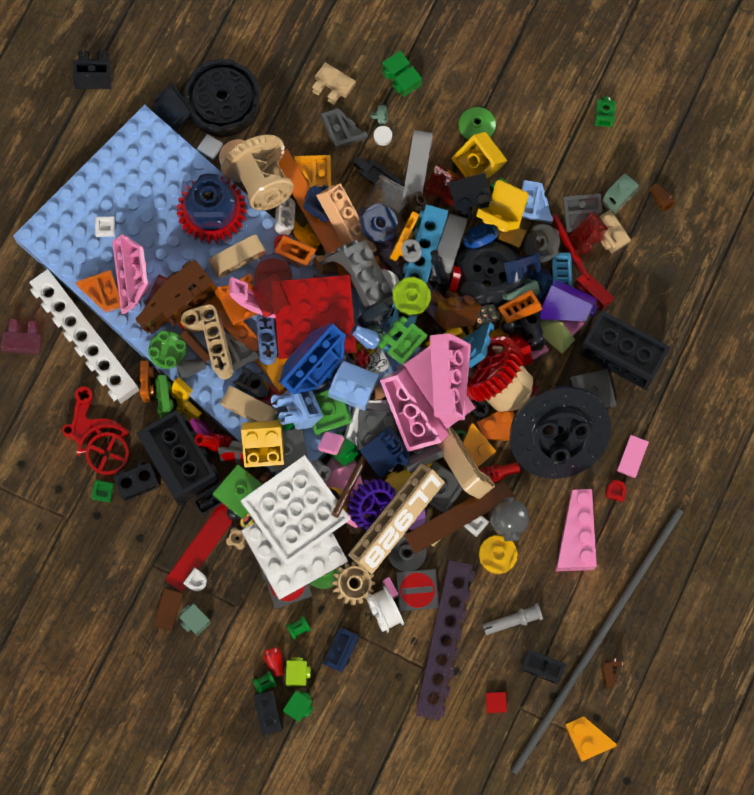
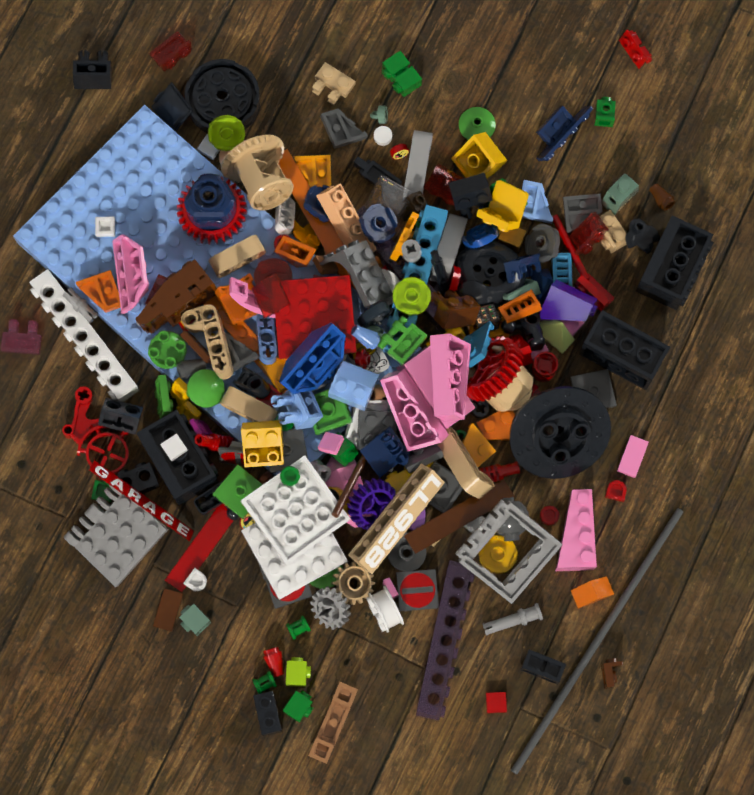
orange wing [140,361,155,403] -> none
tan plate [226,527,246,550] -> none
dark blue hinge [323,628,359,673] -> none
light orange wing [565,716,617,762] -> none
none -> light grey pin [63,287,98,323]
none -> light grey hinge [64,485,169,587]
none -> red sticker [89,460,194,541]
none -> black brick [98,398,143,435]
none -> clear red bracket [149,31,192,71]
none -> white tile [160,434,188,462]
none -> bright green dish [186,369,225,408]
none -> lime tile [208,115,245,151]
none -> green tile [280,466,300,486]
none -> medium nougat slope [308,682,358,764]
none -> light grey gear [310,587,351,630]
none -> tile [390,144,409,160]
none -> light grey hinge [455,500,563,604]
none -> red wheel [531,351,558,382]
none -> dark blue bracket [536,106,593,161]
none -> red tile [540,506,560,526]
none -> orange slope [571,576,614,609]
none -> red hinge [619,29,652,69]
none -> black plate [625,219,660,254]
none -> black brick [636,215,714,311]

